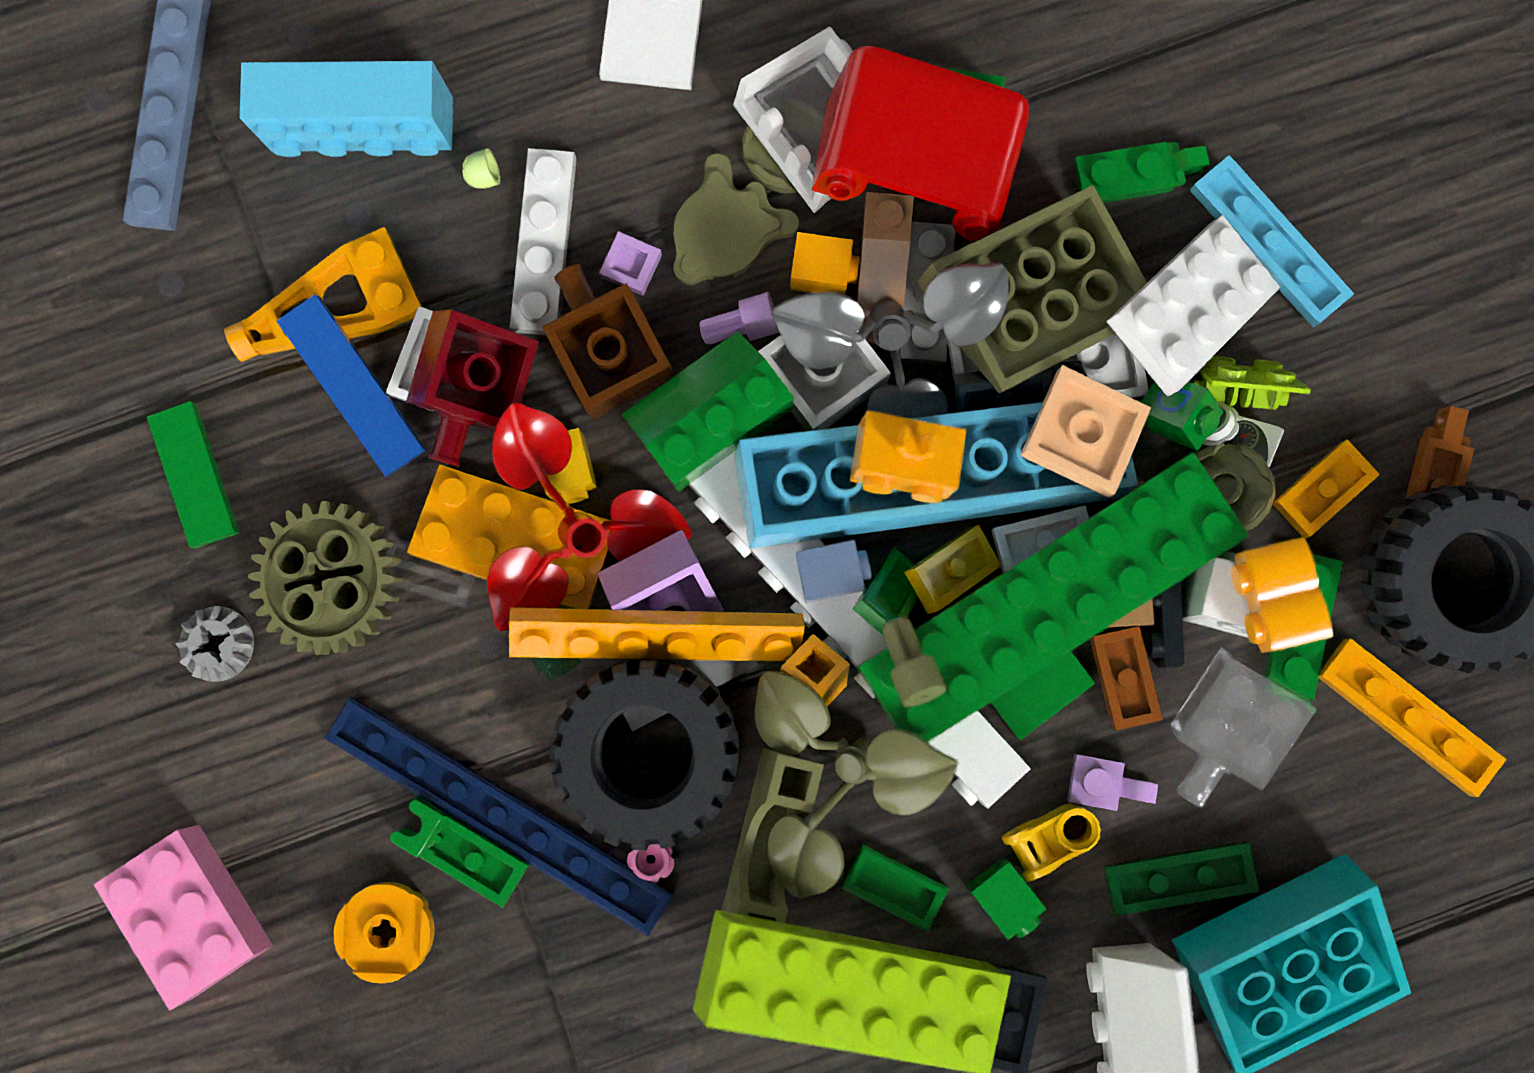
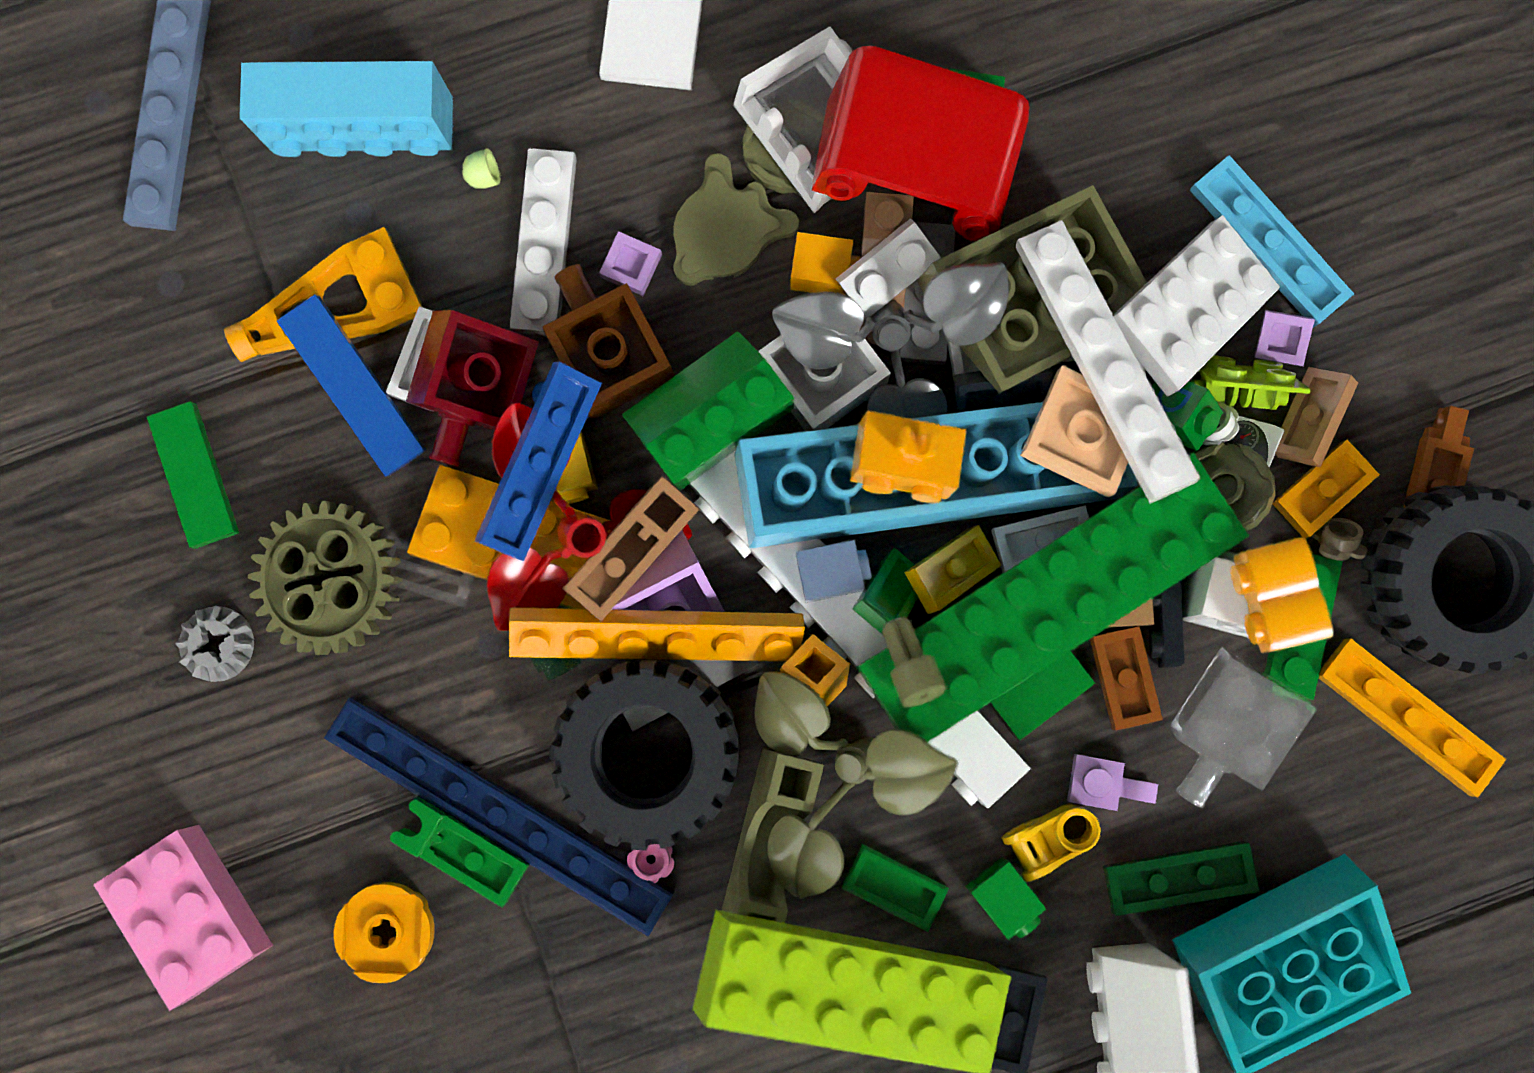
lavender piece [699,292,780,344] -> none
green hinge [1073,142,1209,203] -> none
none -> blue piece [474,362,602,562]
none -> medium nougat slope [563,477,699,621]
none -> white plate [835,219,941,318]
none -> white plate [1016,220,1200,503]
none -> lavender plate [1254,310,1315,366]
none -> medium nougat plate [1275,367,1358,467]
none -> dark tan plate [1312,518,1368,560]

